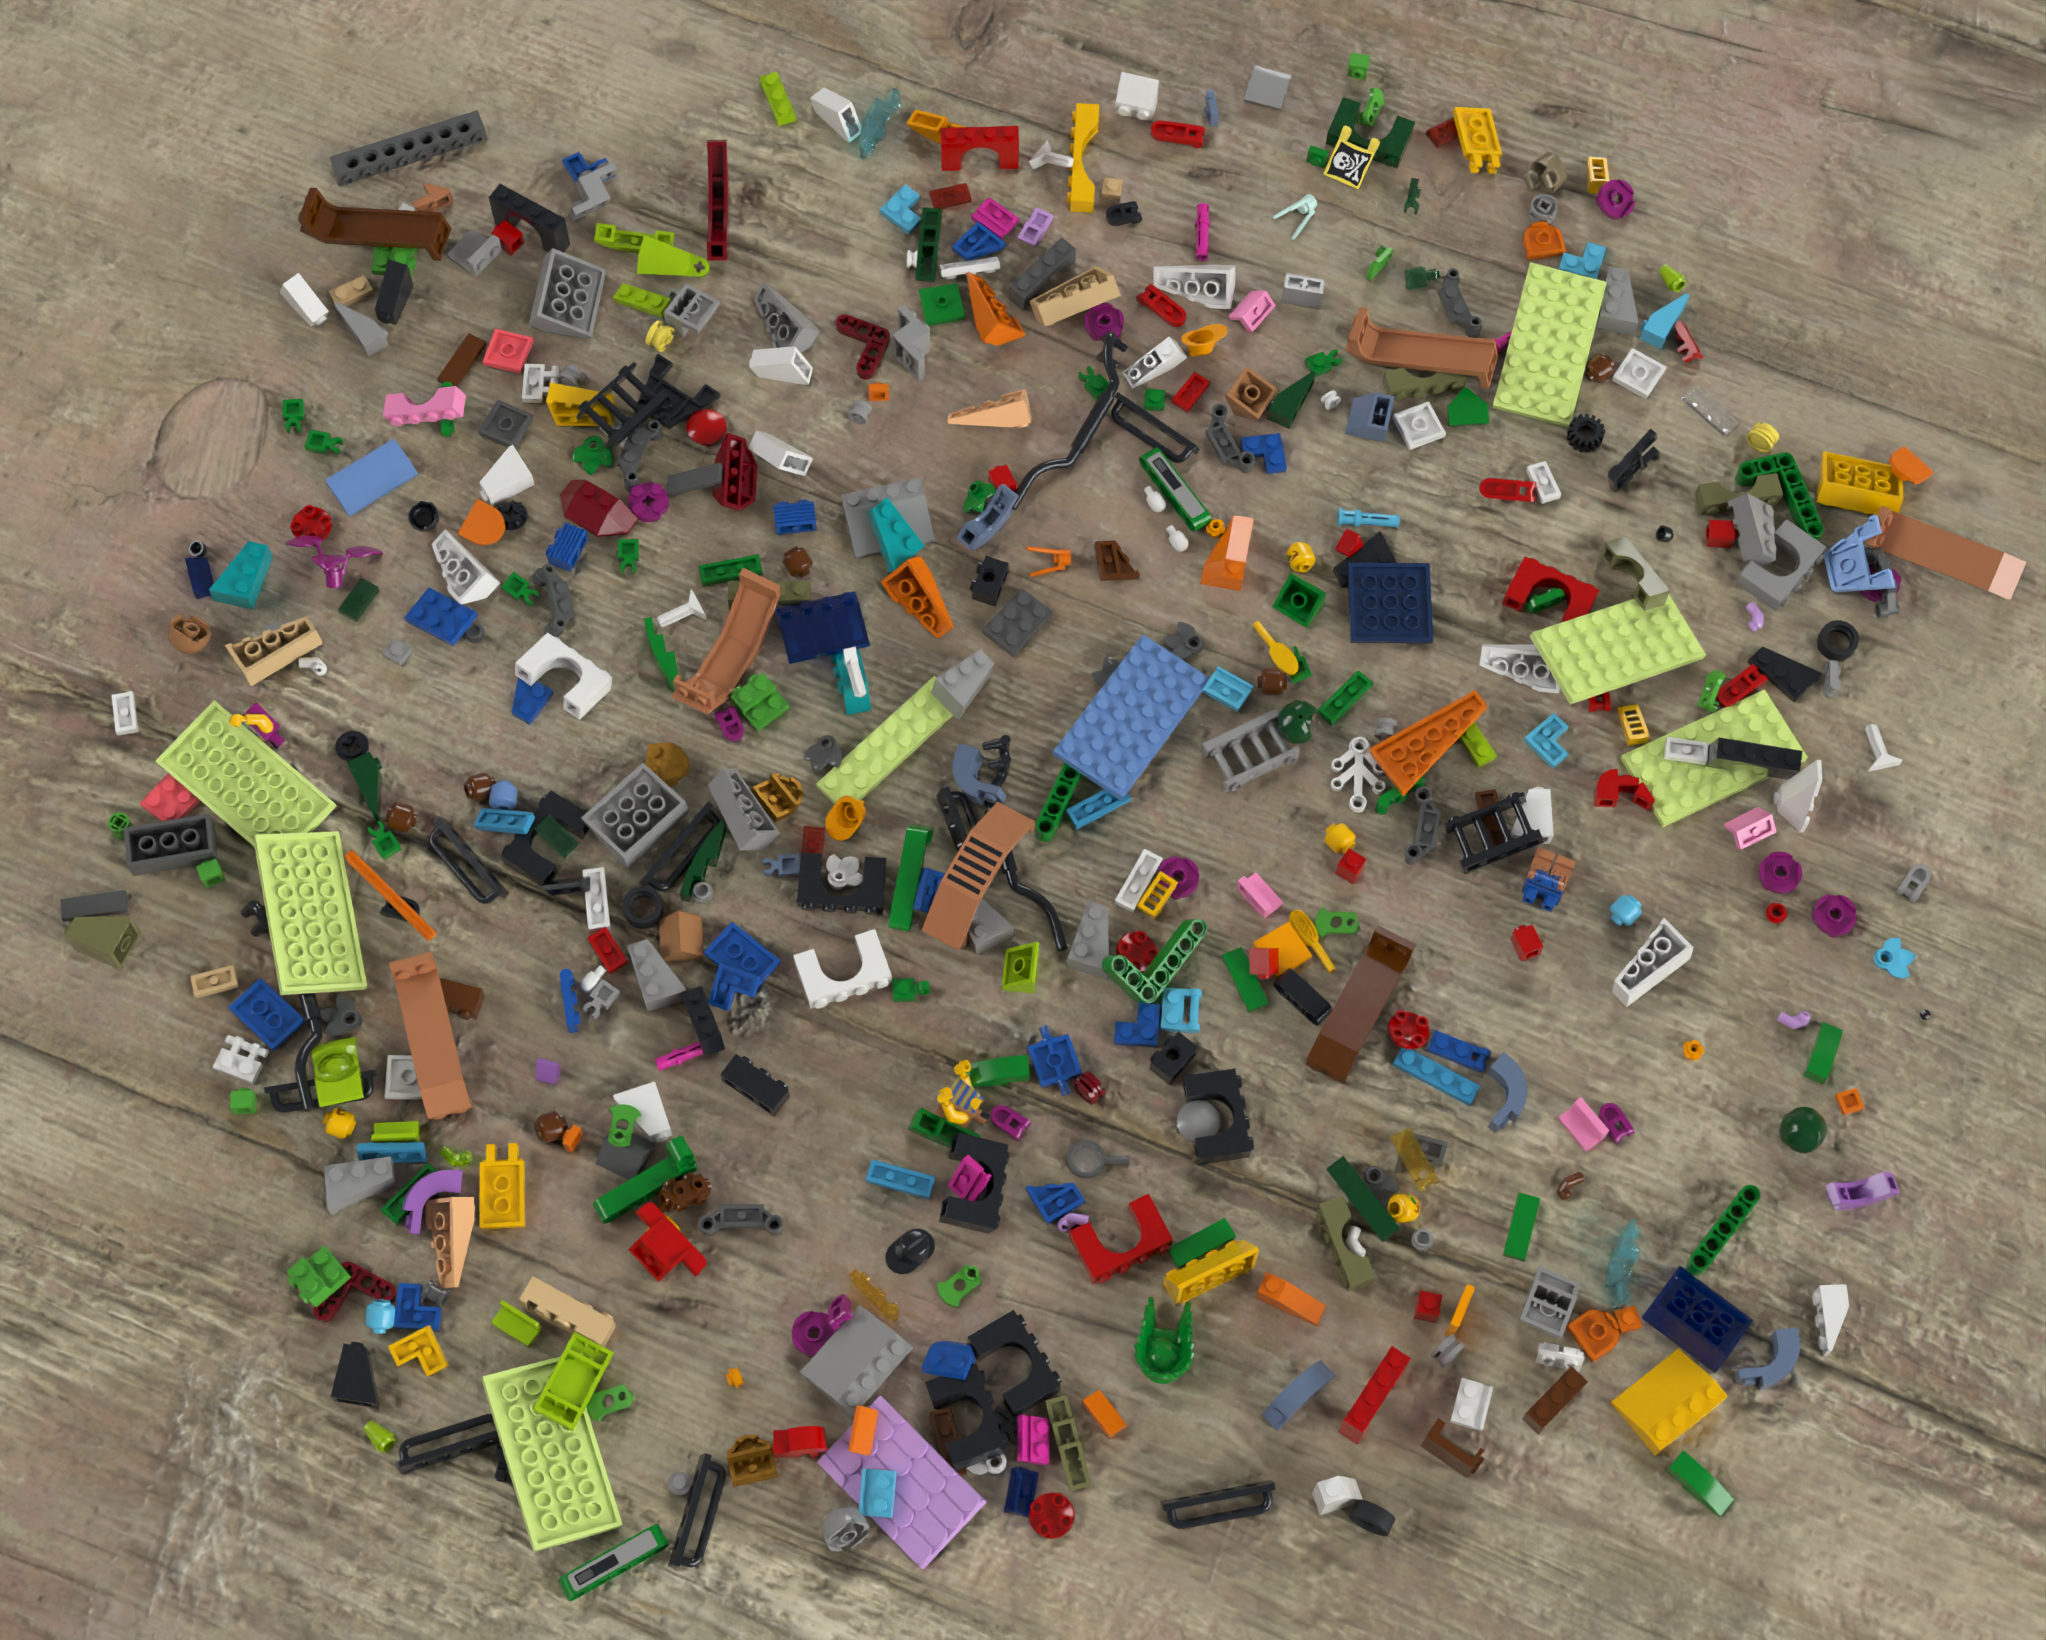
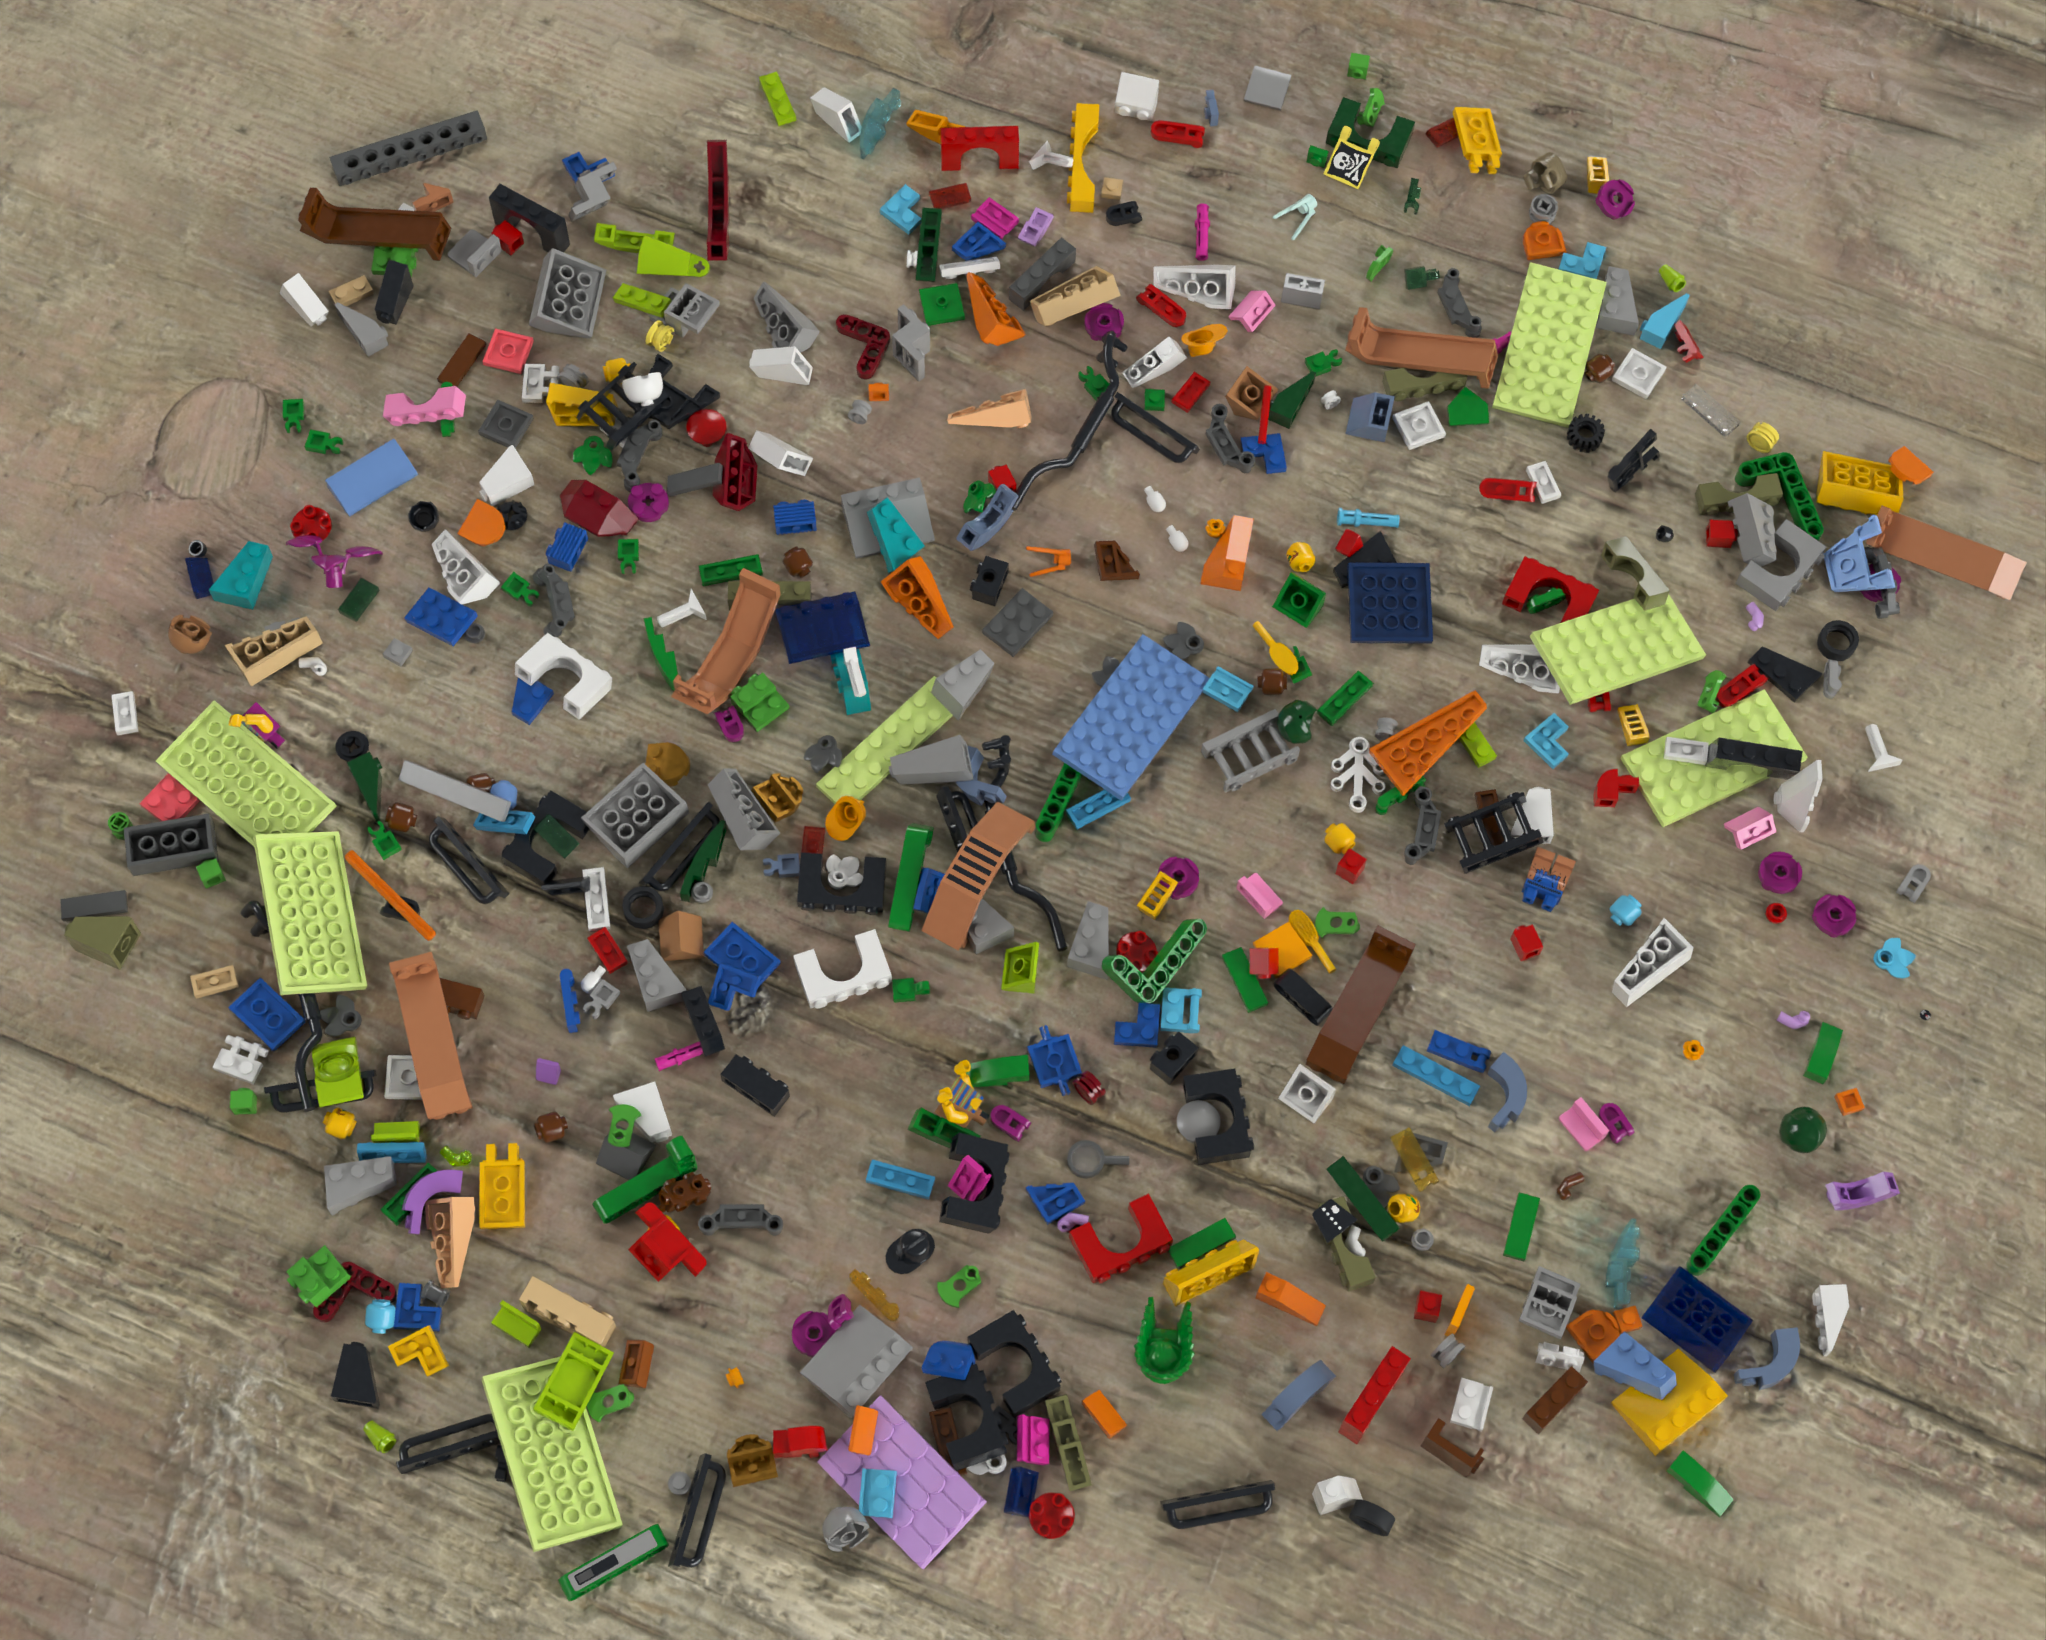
orange plate [562,1124,583,1153] -> none
white plate [1114,849,1163,913] -> none
beam [1139,447,1212,532] -> none
red dish [1387,1010,1430,1049] -> none
red slope [1631,782,1655,811] -> none
none -> light grey tile [398,760,511,822]
none -> yellow head [603,358,633,384]
none -> dark orange slope [618,1340,654,1388]
none -> white cylinder [622,372,663,406]
none -> light grey slope [889,735,974,785]
none -> red bar [1258,385,1272,444]
none -> white slope [1278,1064,1336,1123]
none -> black sticker [1312,1199,1358,1243]
none -> medium blue wedge [1594,1331,1677,1400]

